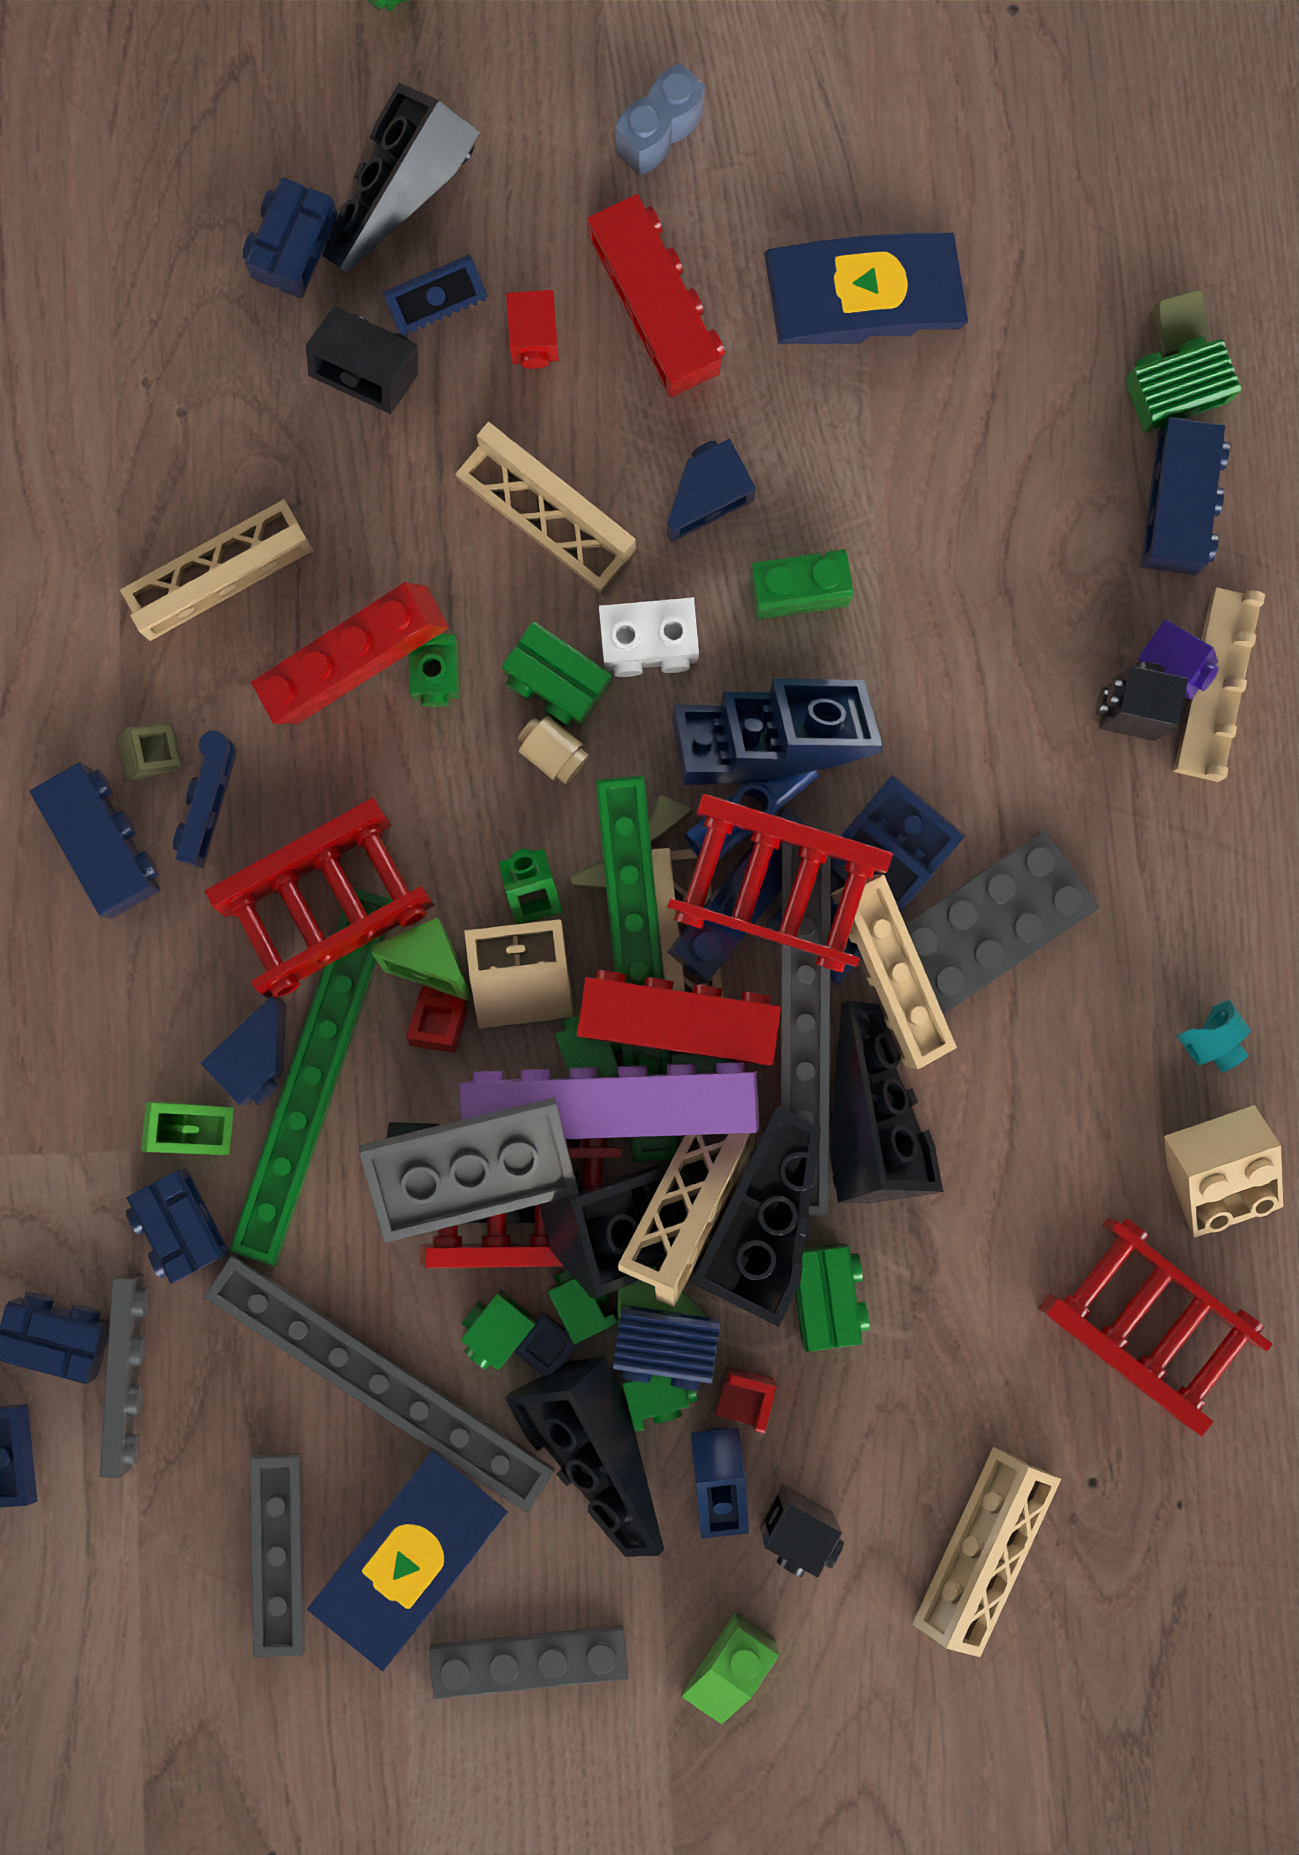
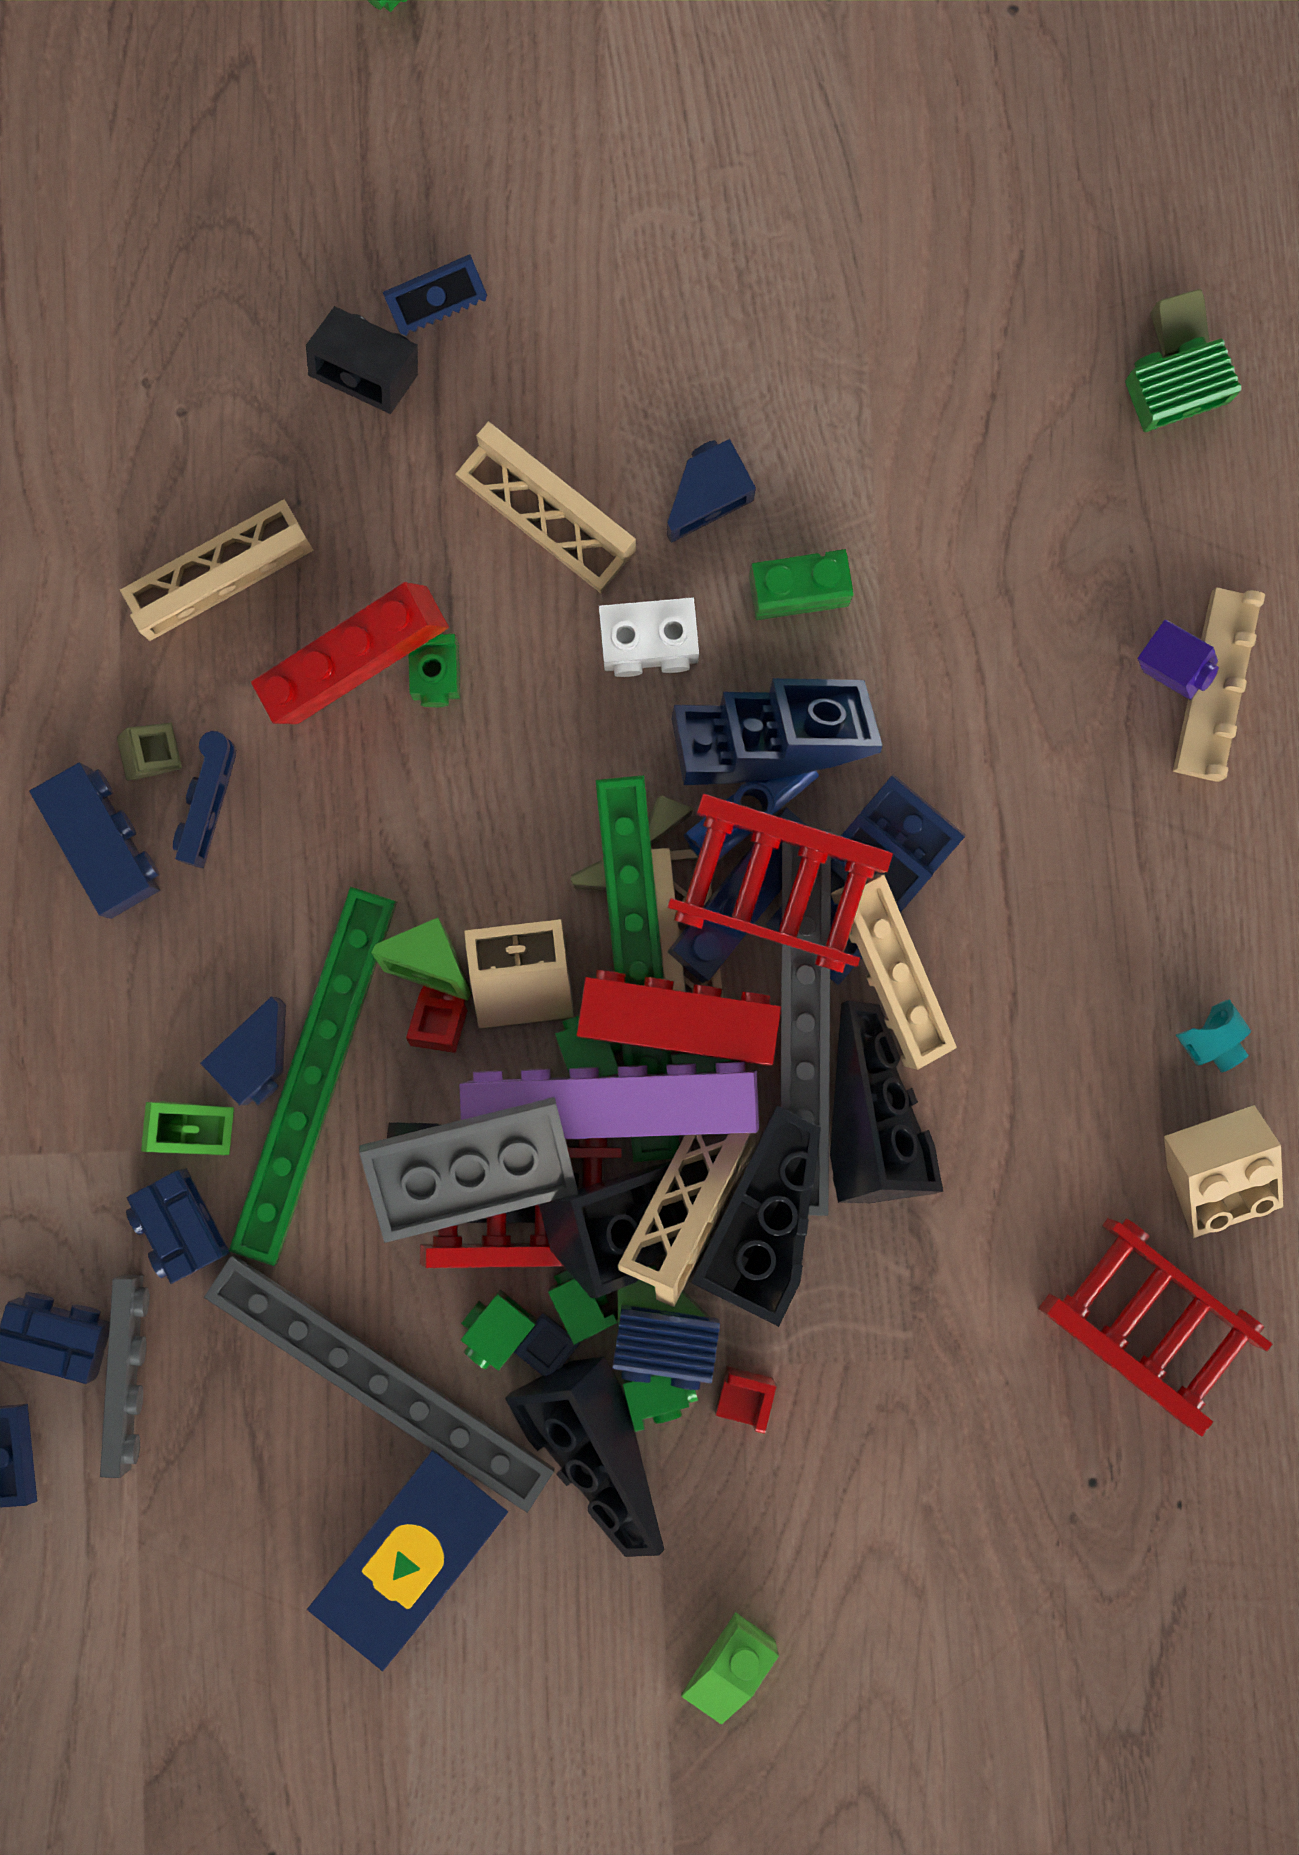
red fence [204,797,435,999] -> none
dark blue brick [242,177,338,298] -> none
dark grey plate [250,1453,305,1658] -> none
black wedge [322,83,480,273] -> none
dark grey plate [429,1625,628,1699] -> none
green brick [498,849,563,924] -> none
green brick [501,621,613,727] -> none
red brick [506,290,559,369] -> none
tan brick [517,715,590,785] -> none
red brick [587,193,725,398] -> none
sand blue brick [616,63,705,175] -> none
dark blue slope [691,1428,749,1538] -> none
black brick [759,1484,844,1578] -> none
dark blue slope [764,232,968,344] -> none
green brick [795,1243,870,1352] -> none
dark grey plate [906,830,1100,1015] -> none
tan fence [912,1447,1061,1657] -> none
black brick [1096,662,1188,741] -> none
dark blue brick [1141,417,1230,575] -> none

